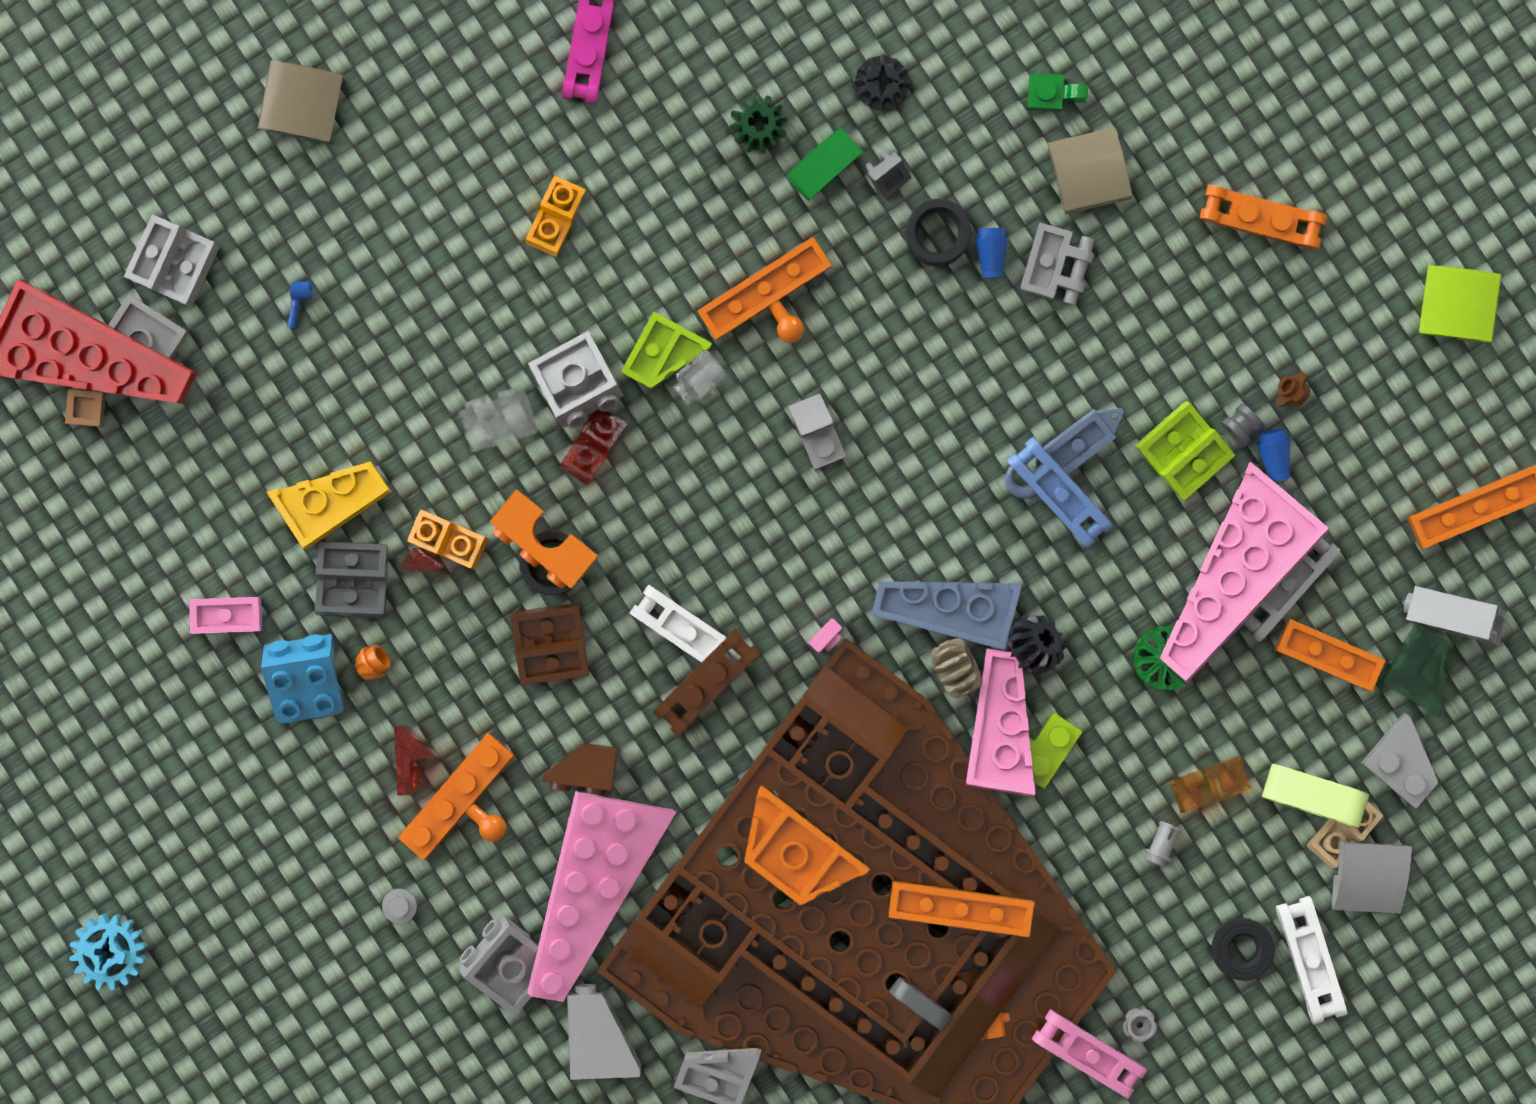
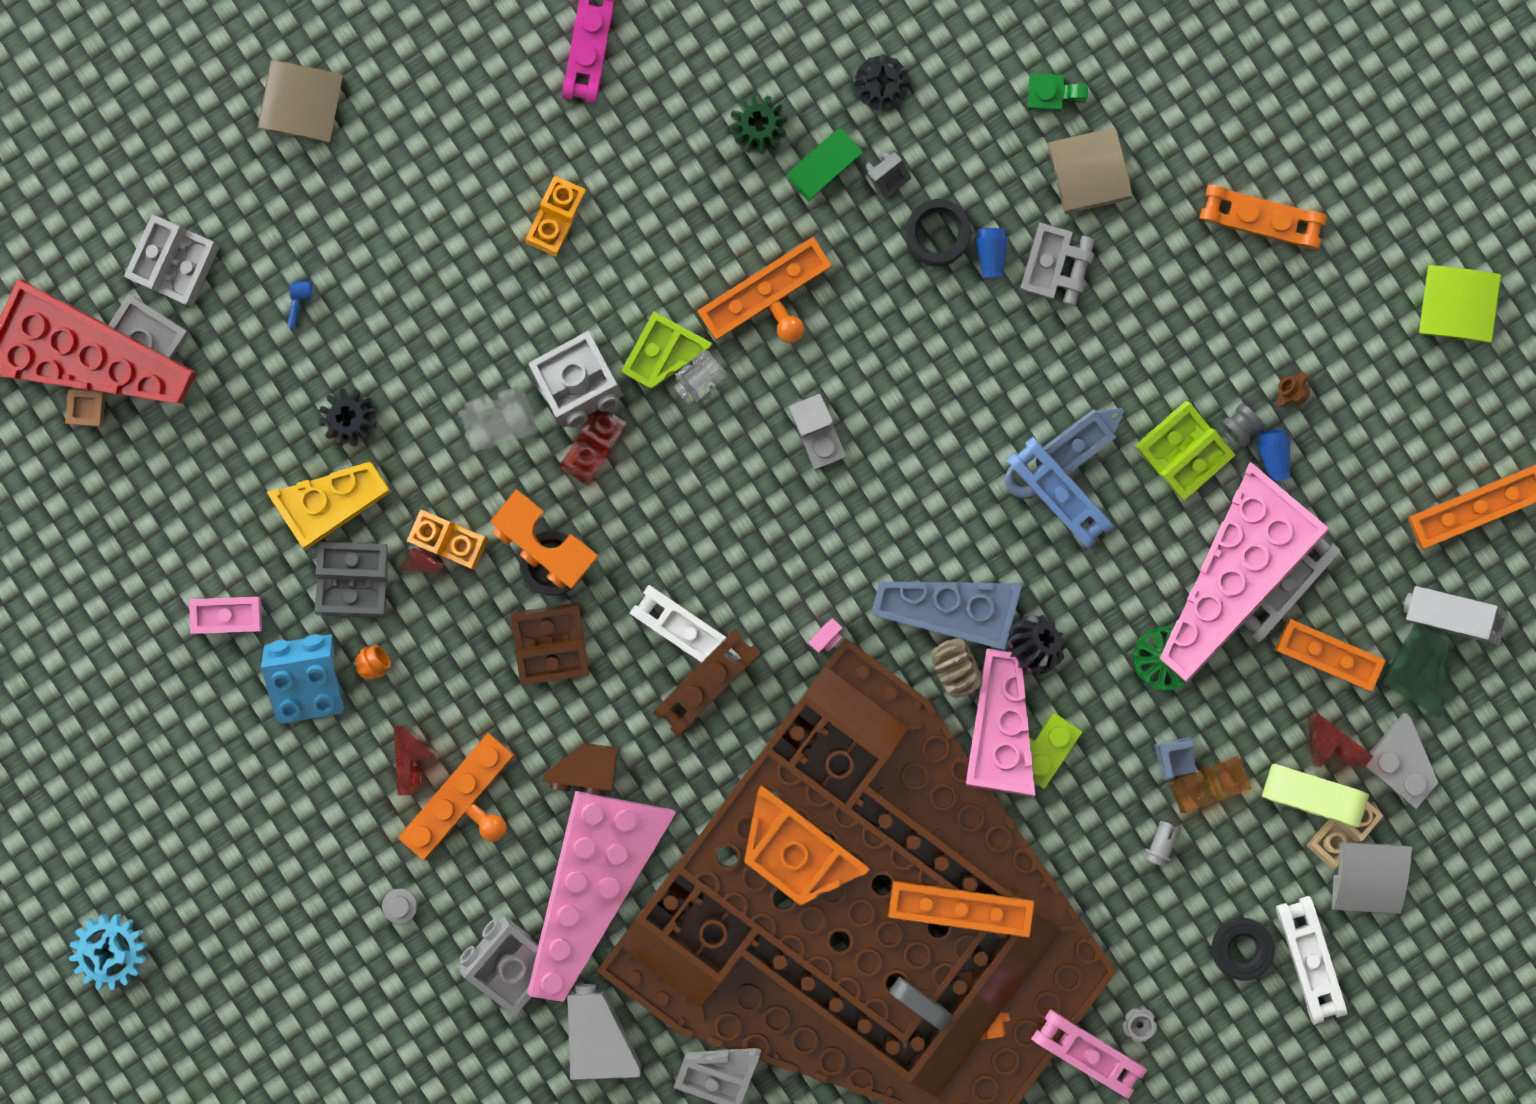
none -> black gear [319,388,378,447]
none -> sand blue panel [1154,737,1197,780]
none -> clear red slope [1307,712,1373,768]

